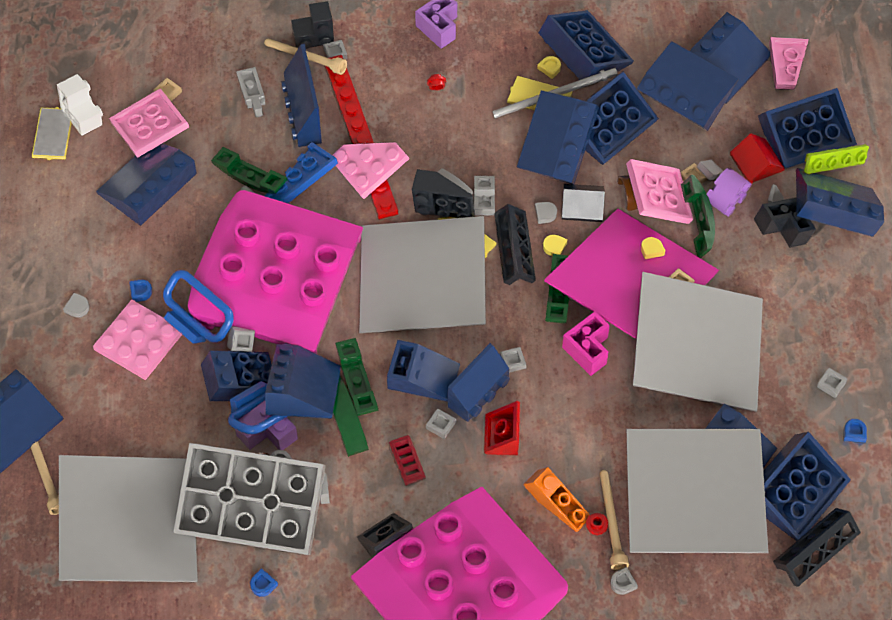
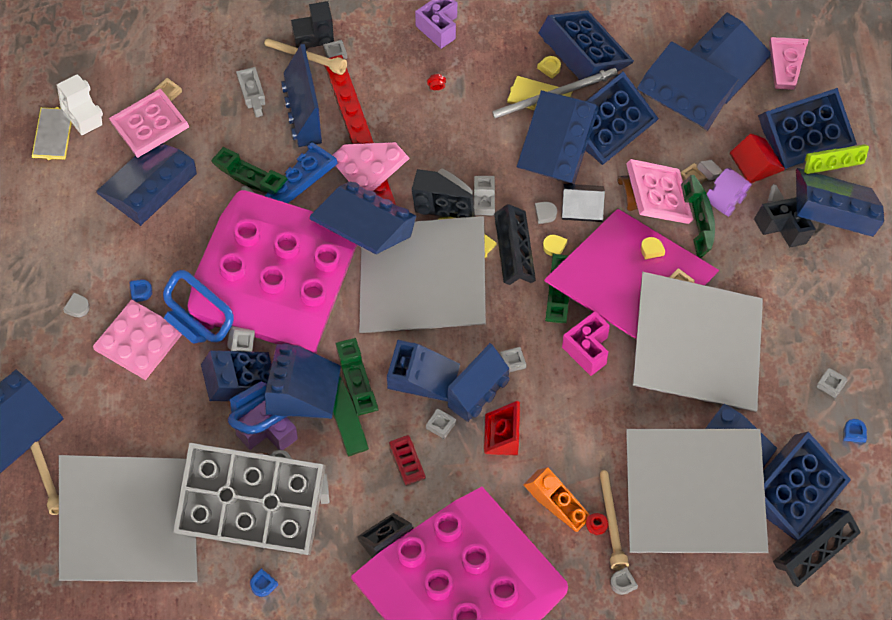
none -> dark blue slope [310,181,416,255]

